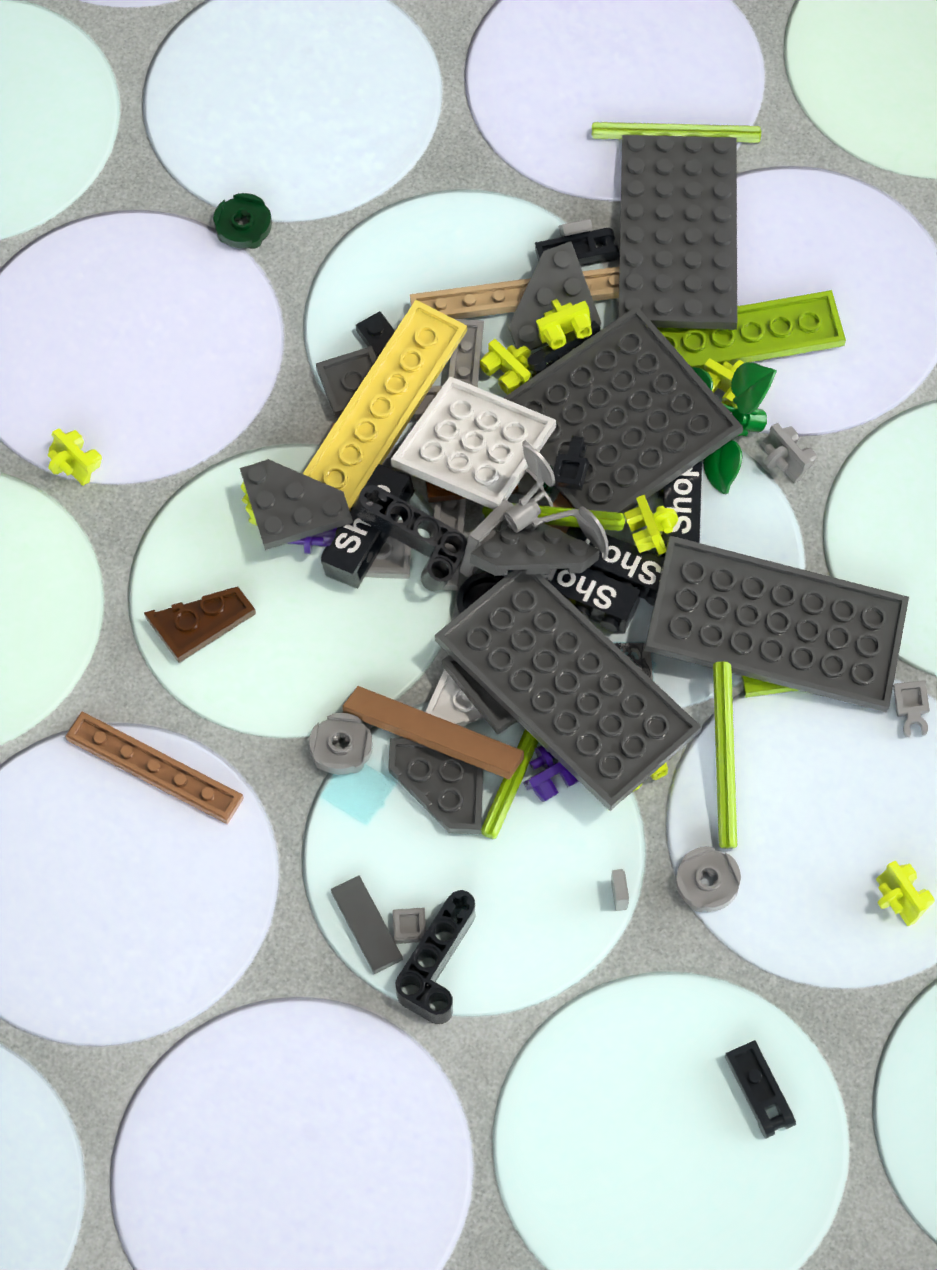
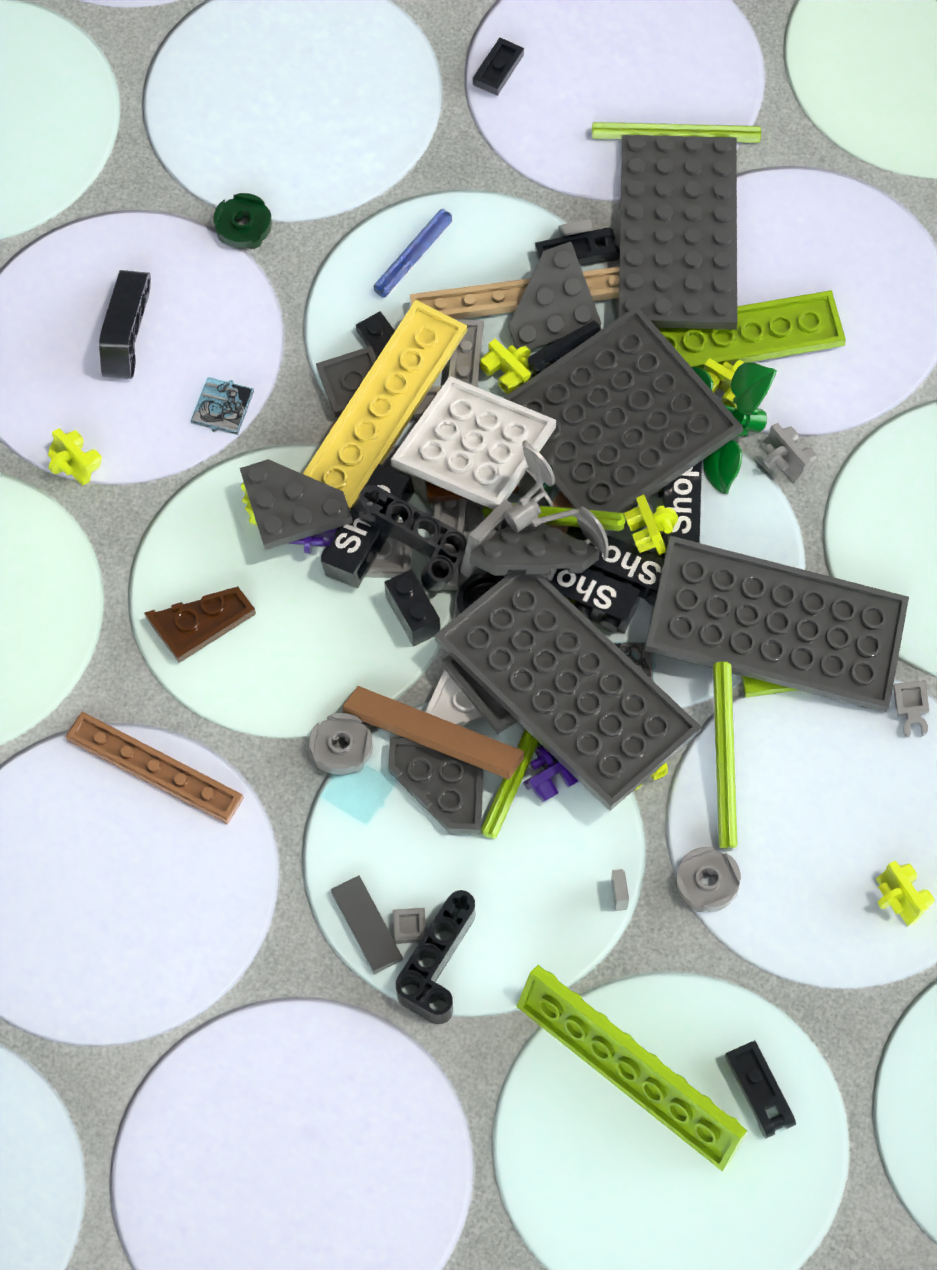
neon yellow hips [536,299,592,350] -> none
black plate [553,436,589,491] -> none
none -> black beam [99,270,151,379]
none -> piece [191,377,254,435]
none -> clear blue axle [373,209,452,298]
none -> black brick [384,569,440,647]
none -> black plate [473,37,524,96]
none -> lime plate [516,965,748,1172]

